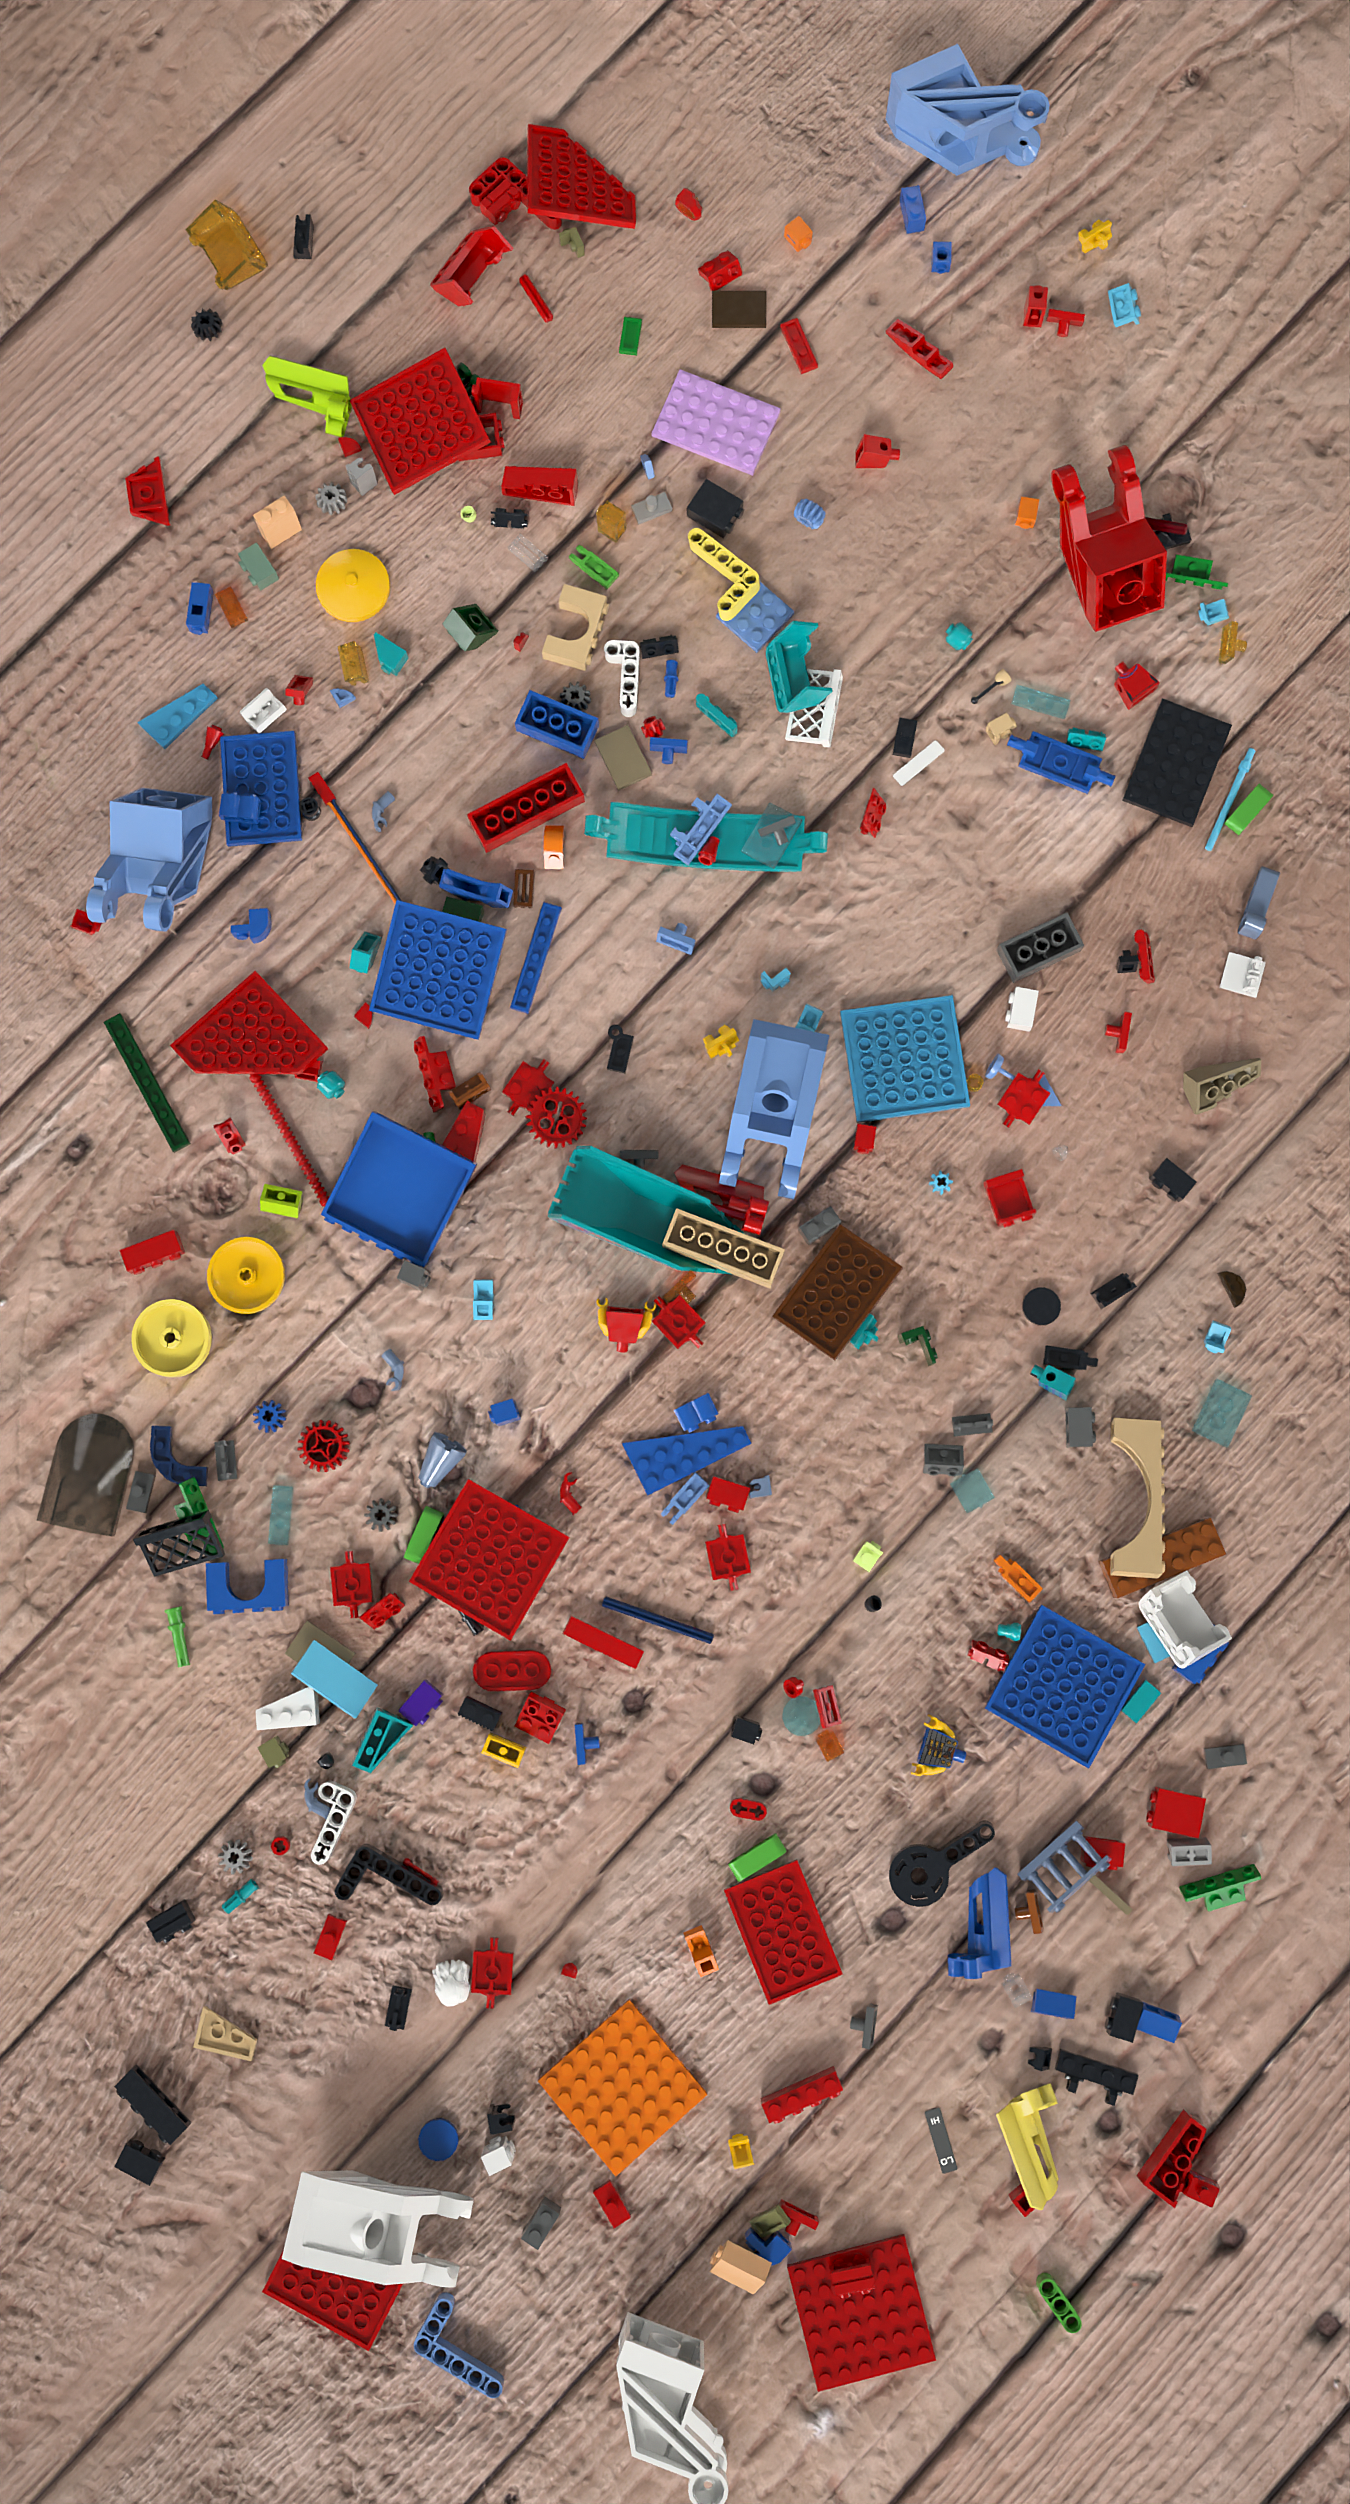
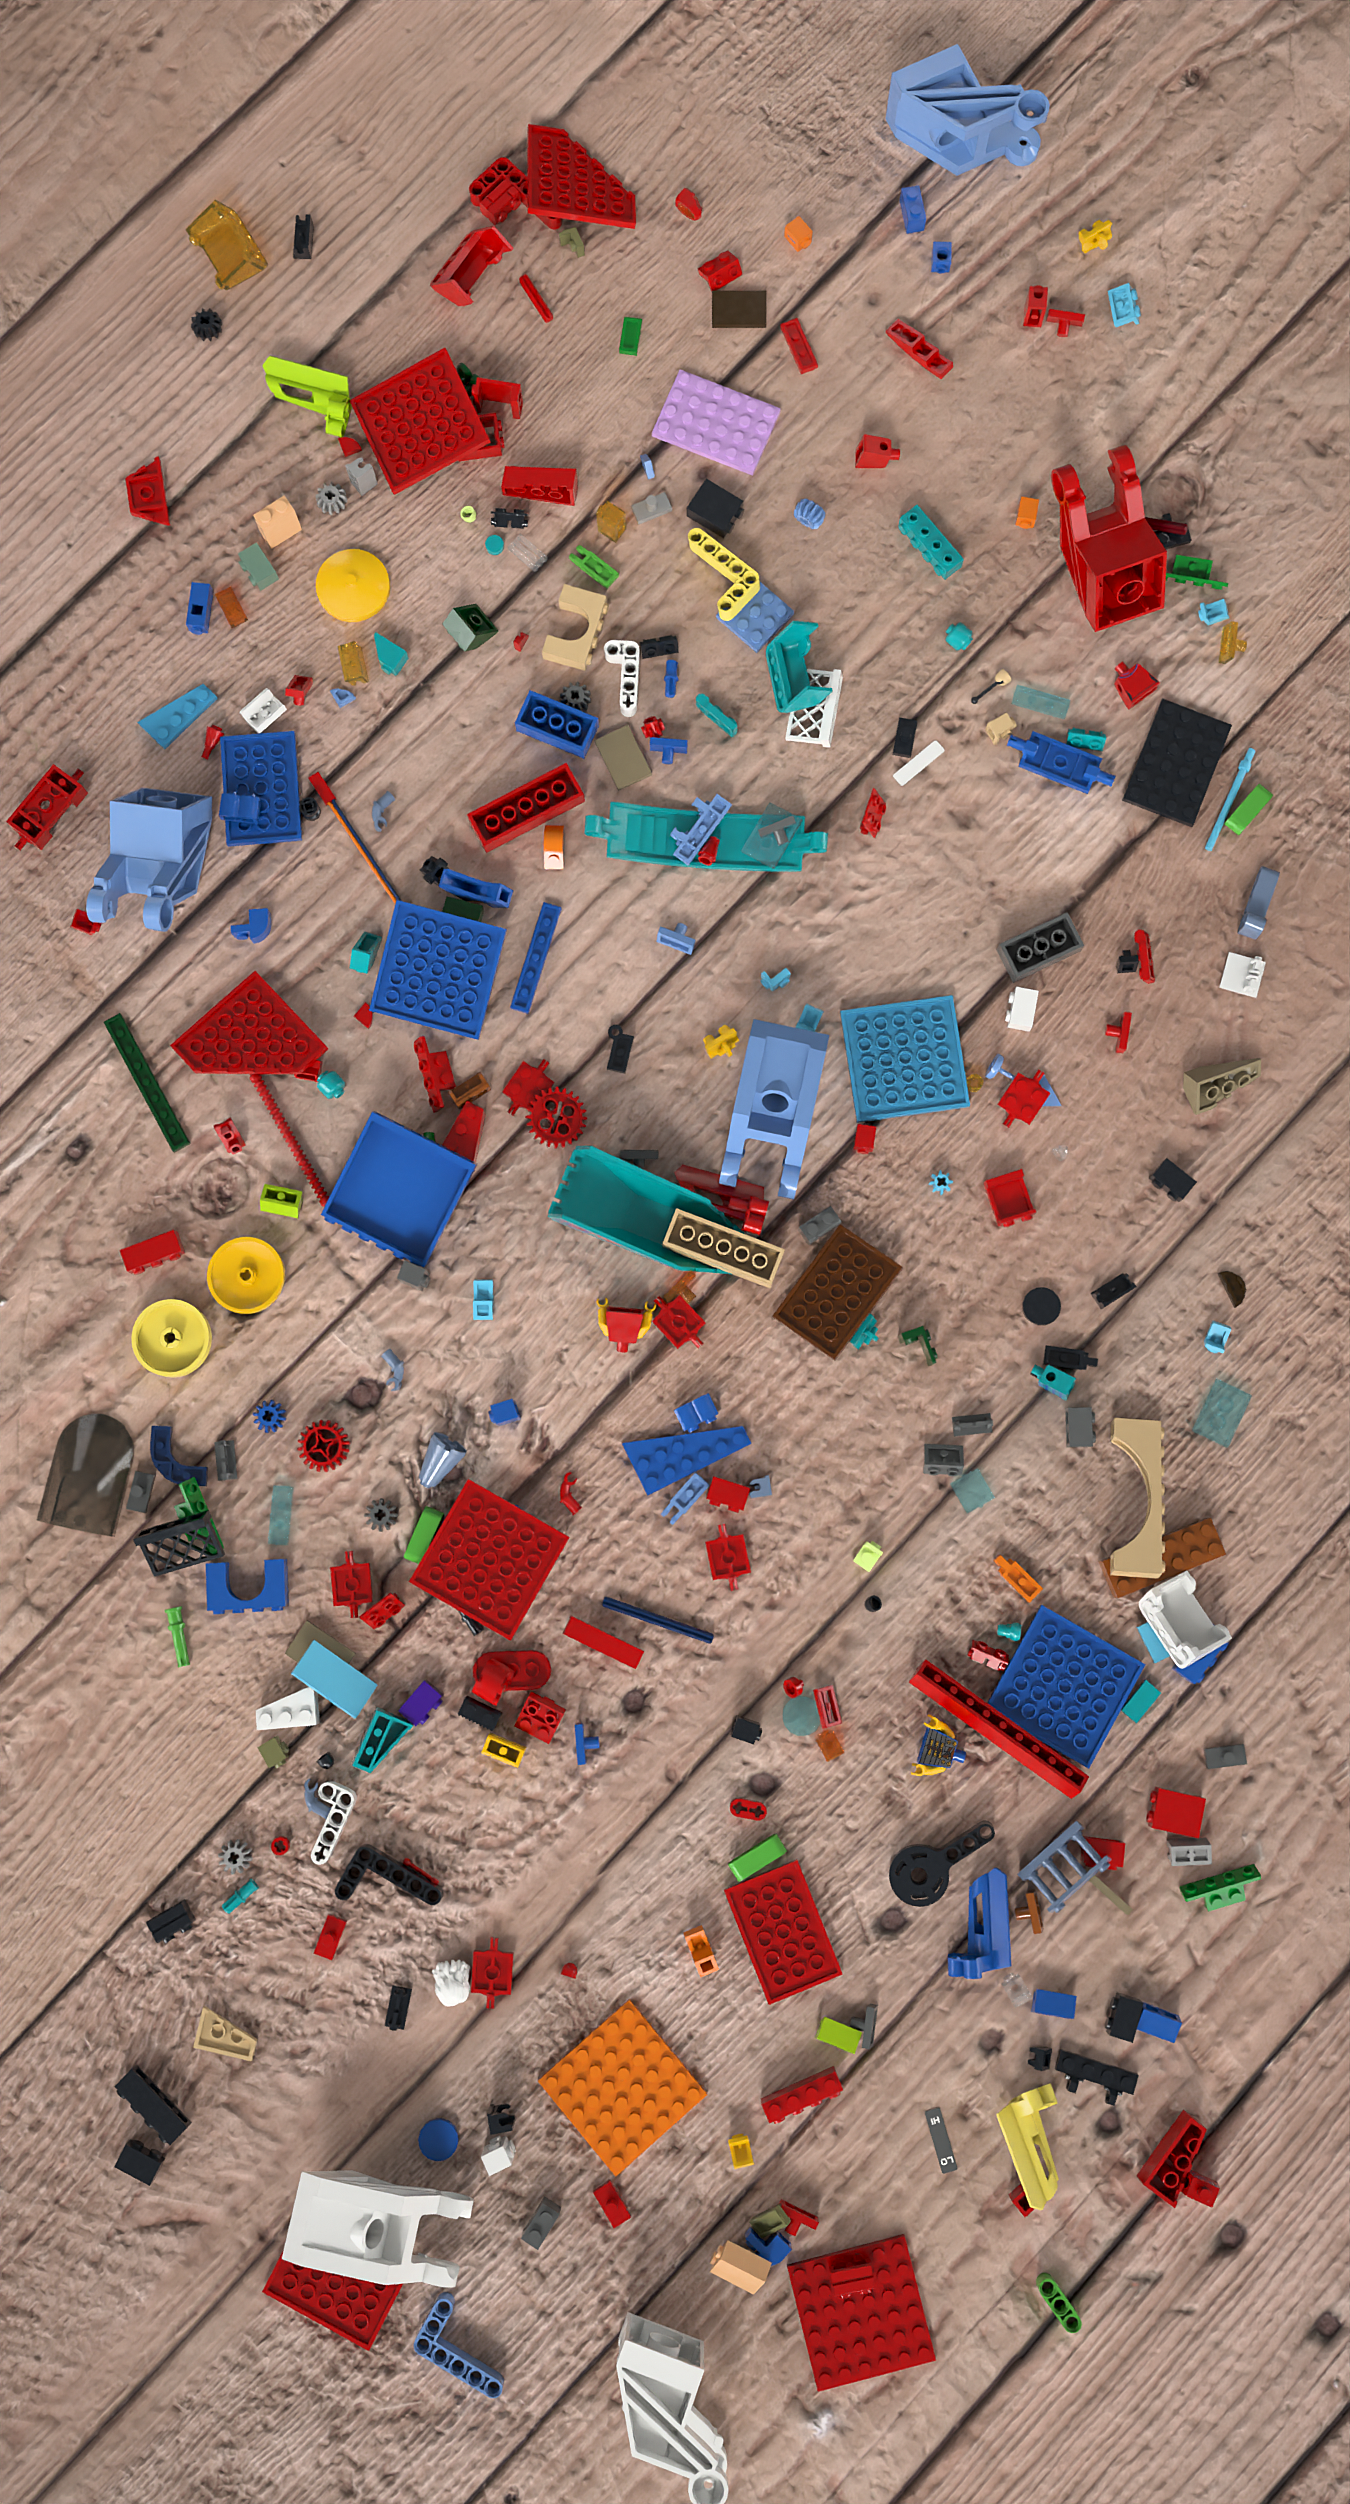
reddish brown tile [513,869,534,908] -> none
none -> red brick [6,764,88,851]
none -> red brick [472,1658,515,1706]
none -> teal tile [485,535,504,555]
none -> lime hinge [815,2017,862,2054]
none -> teal brick [898,505,964,580]
none -> red brick [909,1659,1089,1799]

